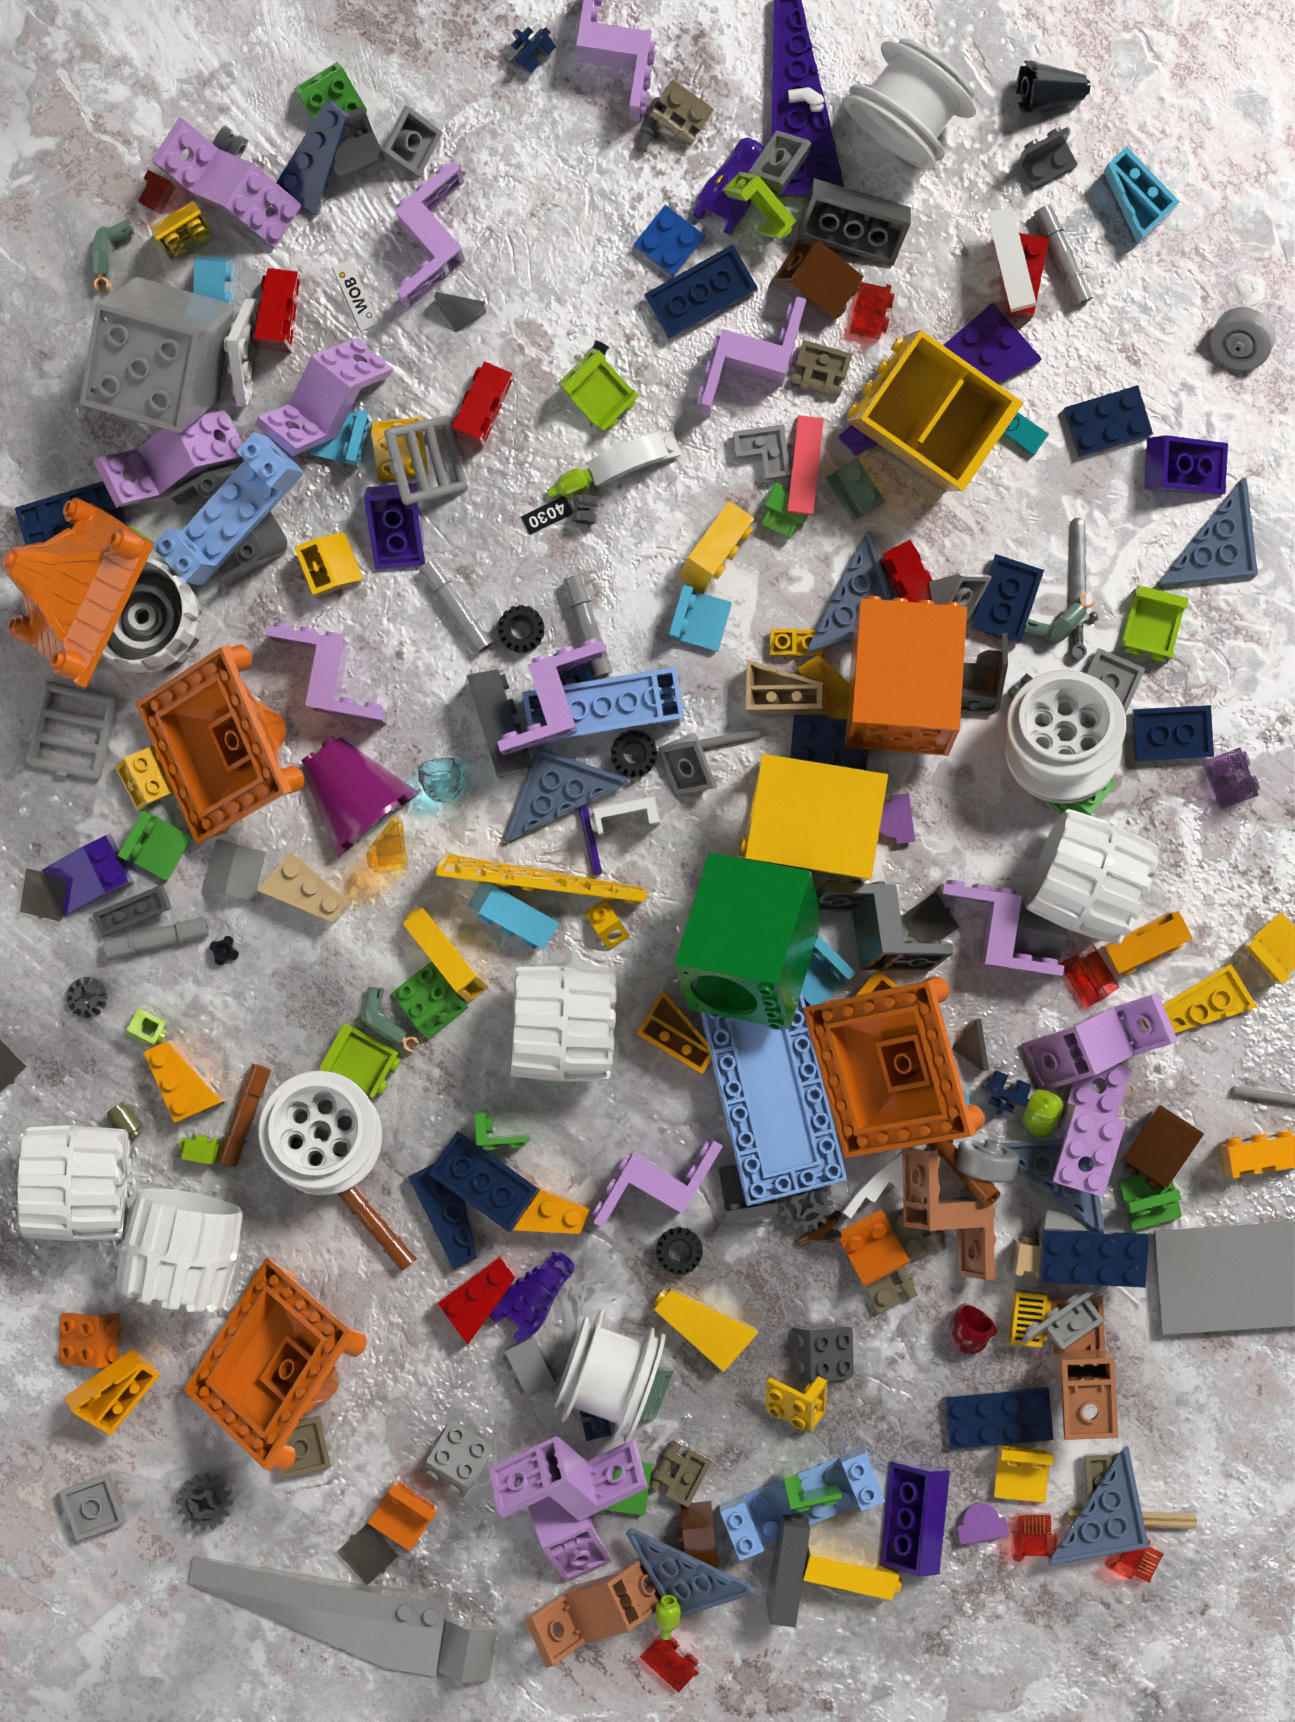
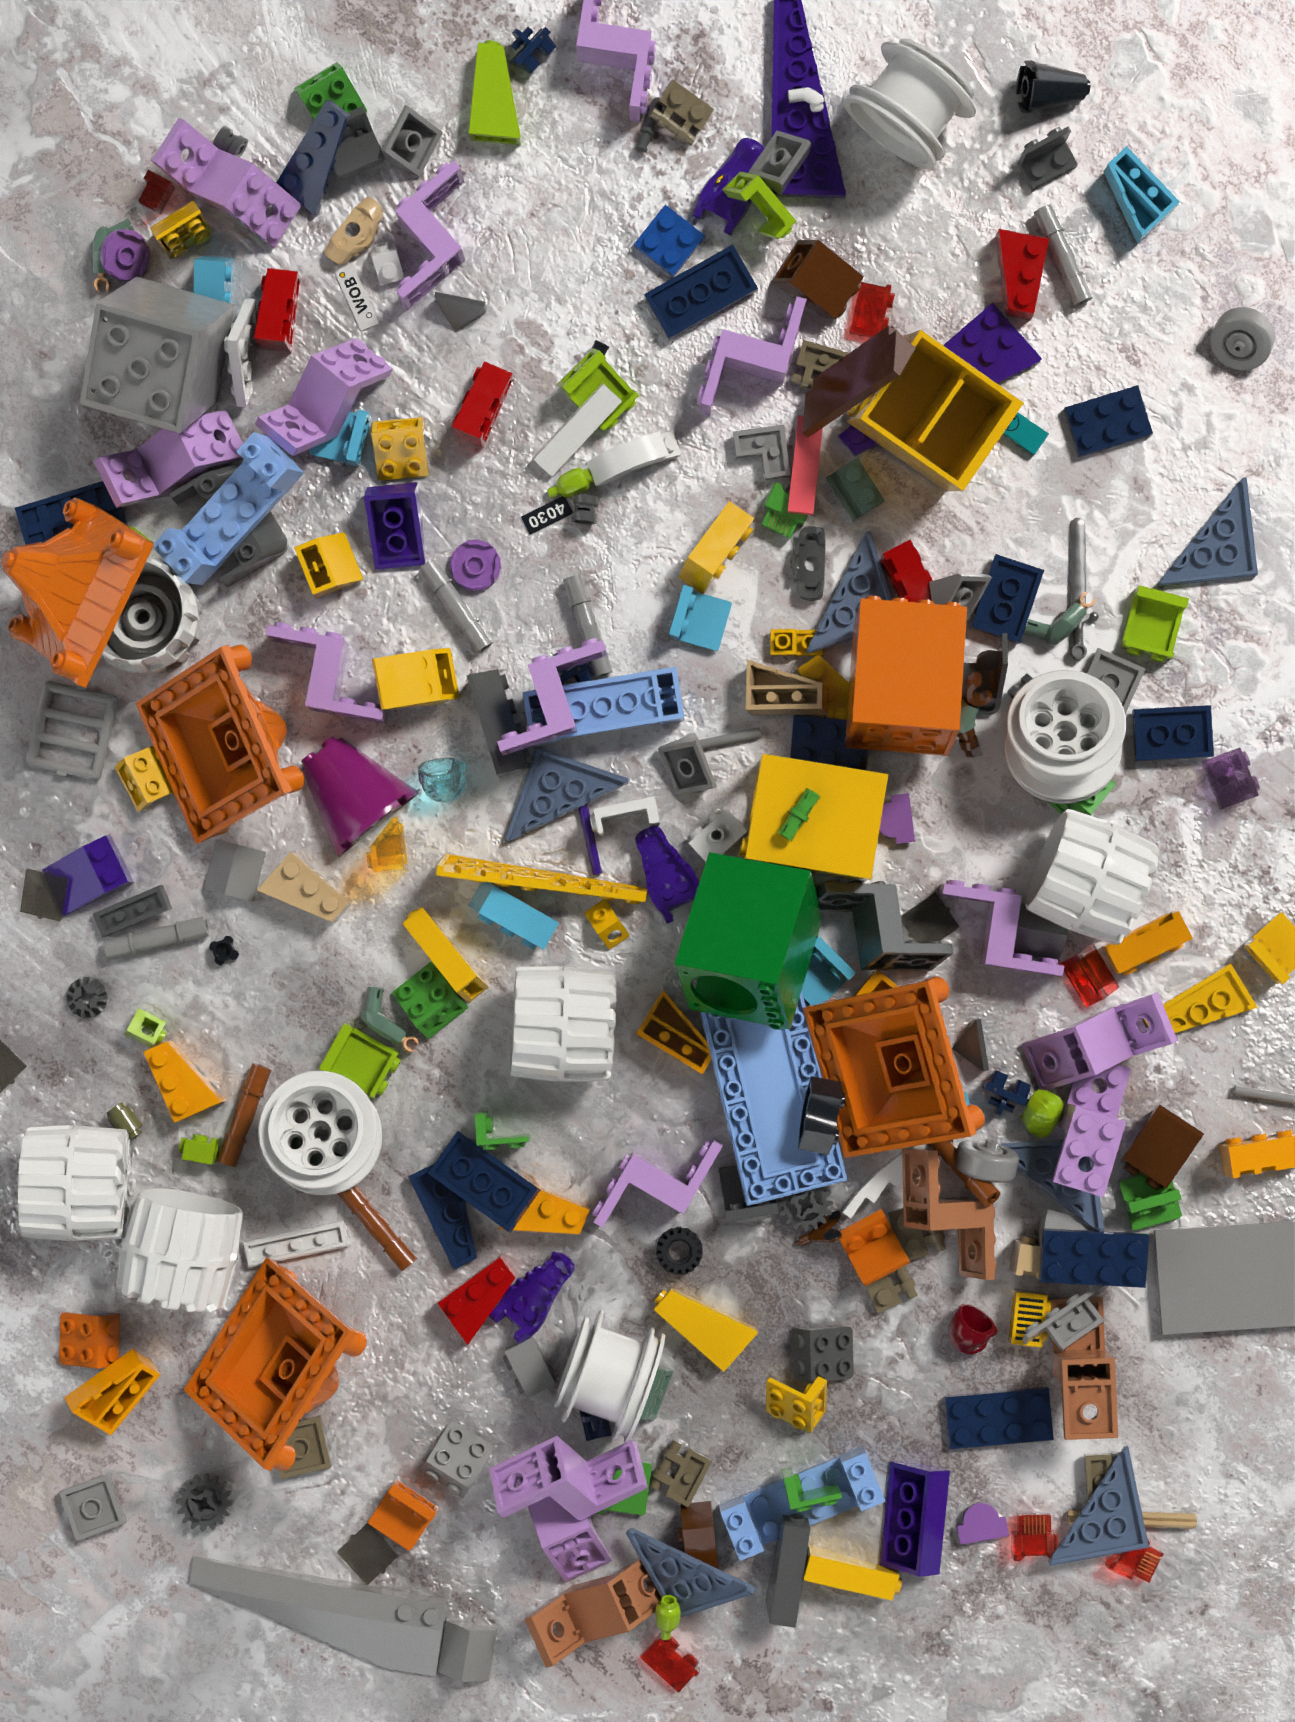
bright green bracket [118,810,192,881] -> none
light grey bar [384,415,468,505] -> none
black tyre [498,605,545,653] -> none
black tyre [611,730,657,777] -> none
dark grey slope [797,178,911,266] -> none
white slope [987,206,1037,312] -> none
yellow bracket [994,1445,1054,1503] -> none
dark purple slope [1144,435,1228,495] -> none
none -> medium lavender tile [100,229,150,281]
none -> white tile [243,1220,350,1268]
none -> tan piece [324,197,383,265]
none -> white bracket [370,242,405,286]
none -> yellow slope [372,648,460,710]
none -> medium lavender tile [450,539,501,591]
none -> lime slope [469,40,521,145]
none -> white tile [533,383,622,476]
none -> dark purple animal [635,826,699,924]
none -> white brick [688,809,748,863]
none -> bright green pin [777,788,820,842]
none -> dark grey piece [790,526,826,601]
none -> black brick [798,1076,845,1155]
none -> reddish brown slope [802,326,916,437]
none -> reddish brown piece [957,672,993,758]

